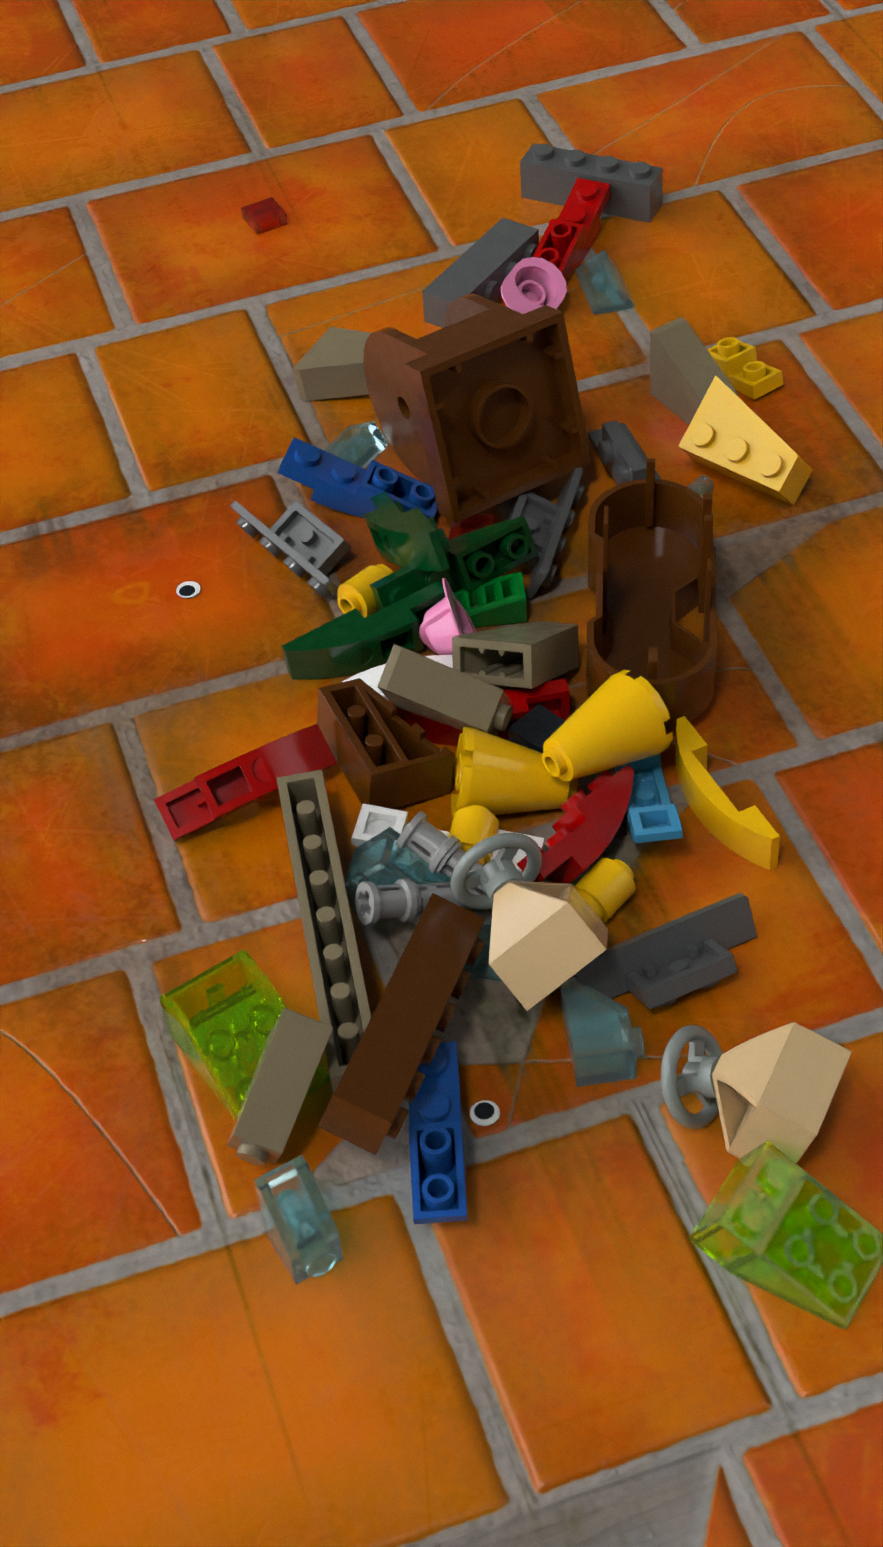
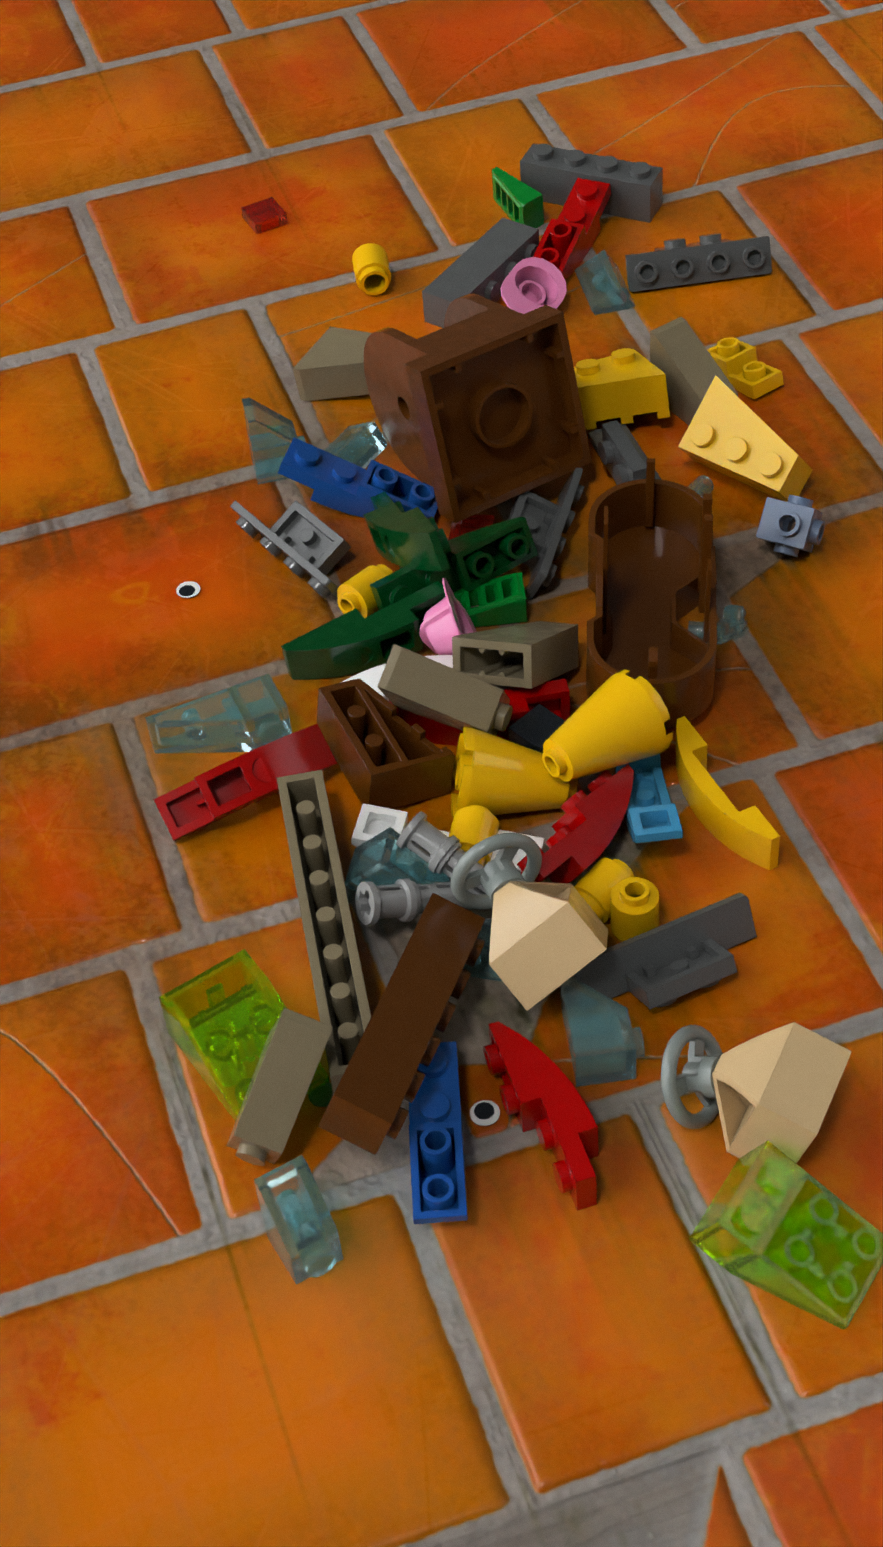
none -> clear light blue slope [145,673,292,753]
none -> clear light blue slope [242,398,306,484]
none -> dark grey sticker [308,1082,333,1107]
none -> yellow brick [352,243,391,295]
none -> red slope [483,1021,599,1211]
none -> green slope [492,167,544,228]
none -> yellow wedge [574,348,670,430]
none -> yellow brick [610,877,659,942]
none -> dark grey bracket [625,233,772,292]
none -> clear light blue arm [688,605,748,644]
none -> sand blue brick [756,494,825,557]

